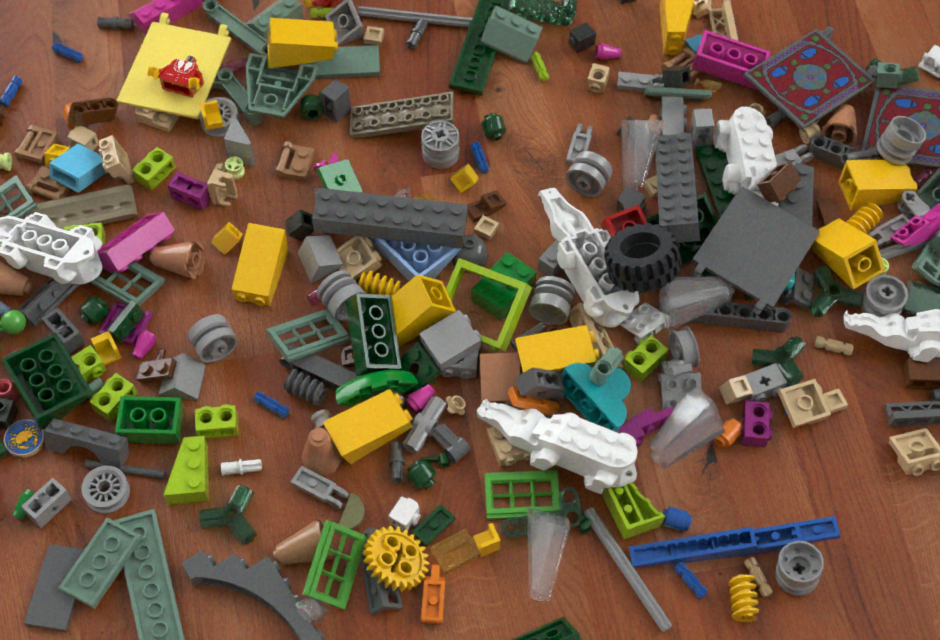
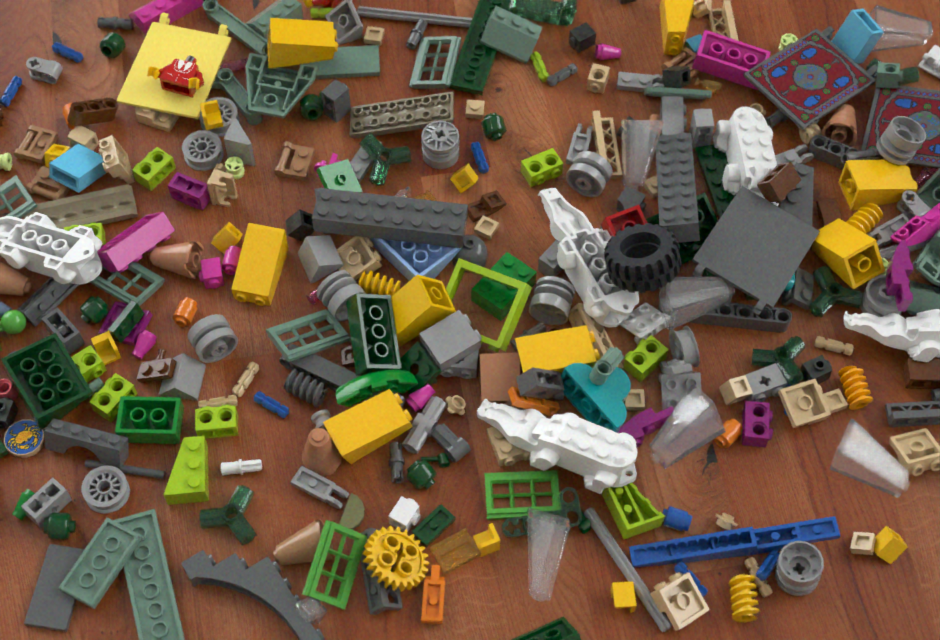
none -> light grey piece [26,57,63,84]
none -> dark green head [44,512,76,540]
none -> dark green head [99,32,126,58]
none -> orange brick [172,297,197,327]
none -> light grey wheel [182,130,224,171]
none -> tan axle [198,395,238,409]
none -> dark pink brick [199,257,225,289]
none -> dark pink brick [221,246,242,275]
none -> tan axle [232,362,259,397]
none -> light grey hinge [350,137,382,183]
none -> clear green piece [359,133,411,186]
none -> sand green piece [409,36,461,89]
none -> tan plate [466,100,485,119]
none -> lime brick [521,148,563,187]
none -> dark grey axle [547,63,578,86]
none -> tan fence [591,111,622,178]
none -> yellow panel [610,581,636,613]
none -> tan plate [624,389,645,411]
none -> tan plate [650,572,709,631]
none -> tan plate [715,513,738,530]
none -> blue axle [756,549,780,581]
none -> yellowish green wheel [778,34,798,51]
none -> pearl dark grey brick [799,355,833,384]
none -> clear slope [829,419,911,498]
none -> medium azure brick [832,8,884,64]
none -> light orange piece [838,366,873,410]
none -> tan plate [850,532,876,555]
none -> clear slope [869,5,933,52]
none -> yellow panel [874,526,908,564]
none -> magenta slope [885,240,913,312]

